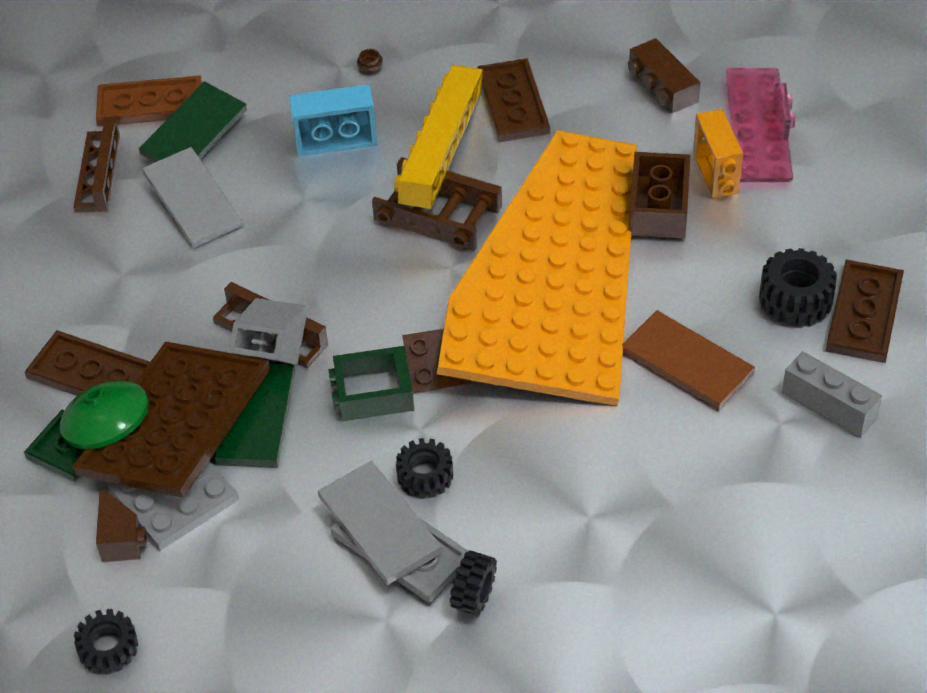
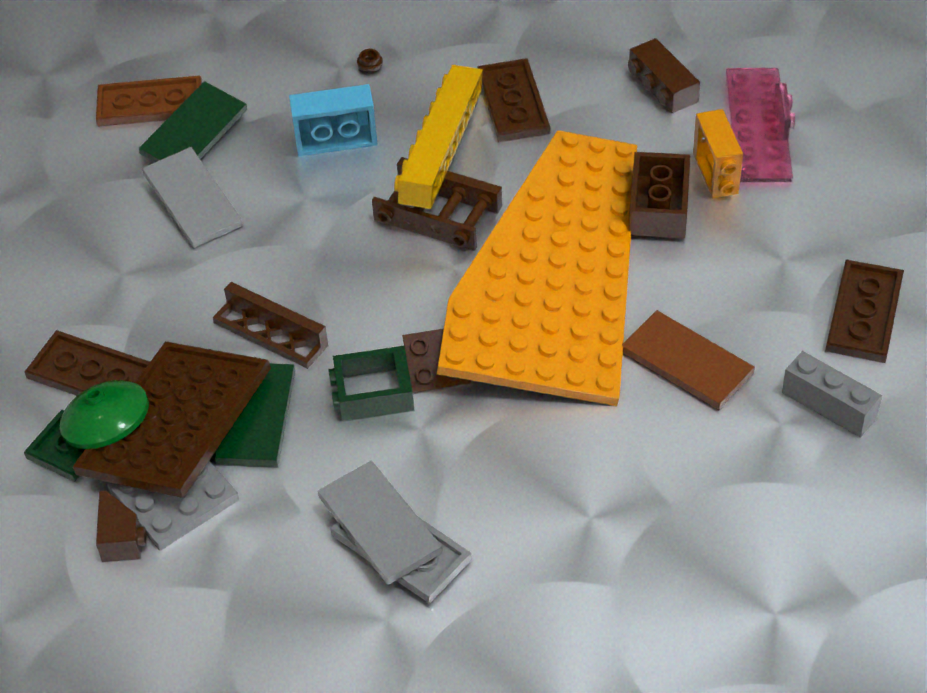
reddish brown fence [73,117,120,213] -> none
black tyre [74,609,138,674] -> none
light grey slope [228,298,309,365] -> none
black tyre [395,438,453,499] -> none
black tyre [450,550,497,616] -> none
black tyre [759,248,837,326] -> none

